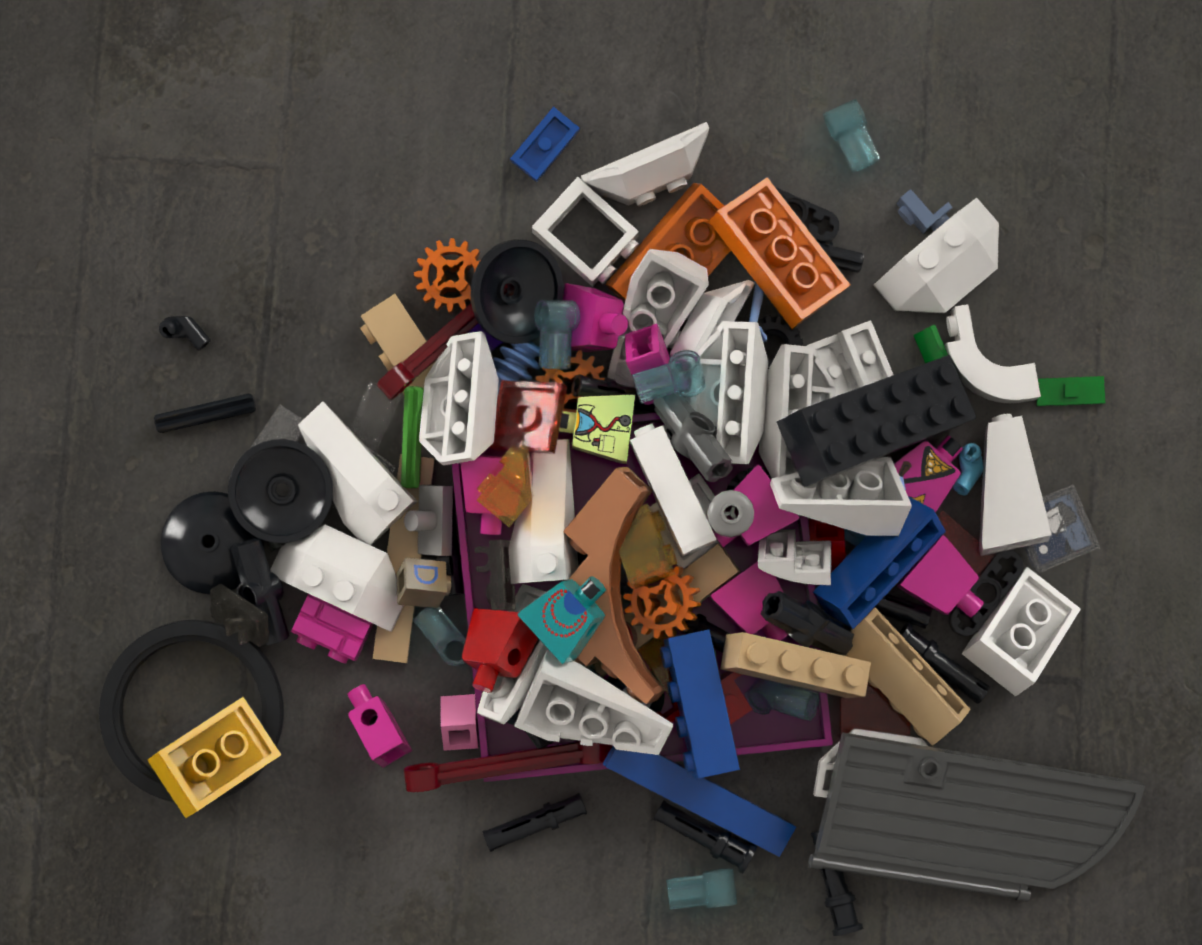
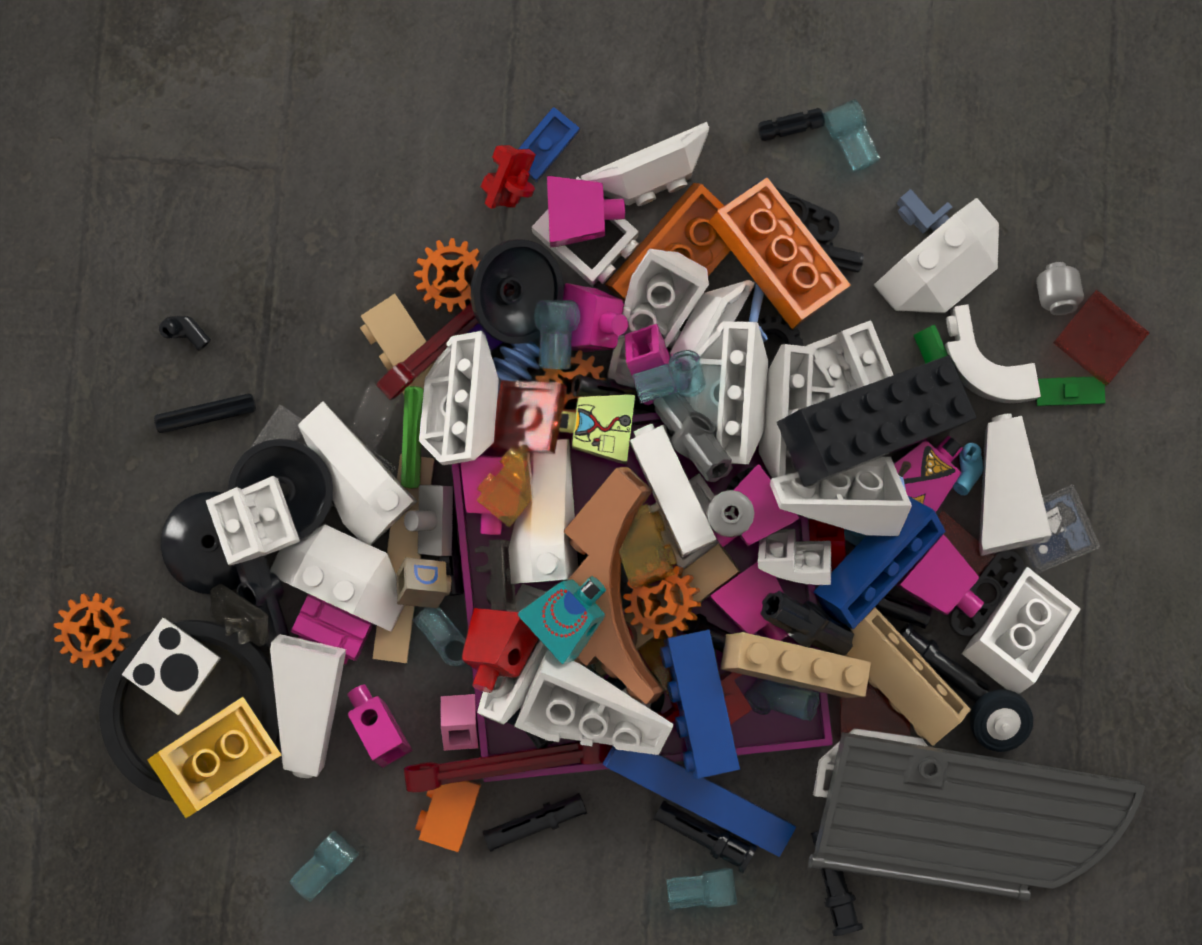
none -> orange gear [54,593,131,668]
none -> white tile [122,618,221,715]
none -> white slope [206,476,300,565]
none -> white slope [270,634,347,778]
none -> clear light blue piece [289,830,359,902]
none -> orange brick [415,780,482,852]
none -> red hips [480,145,536,209]
none -> dark pink torso [547,176,625,248]
none -> black axle [758,108,825,141]
none -> black wheel [970,689,1033,752]
none -> light grey head [1036,262,1084,315]
none -> clear red tile [1053,289,1150,386]

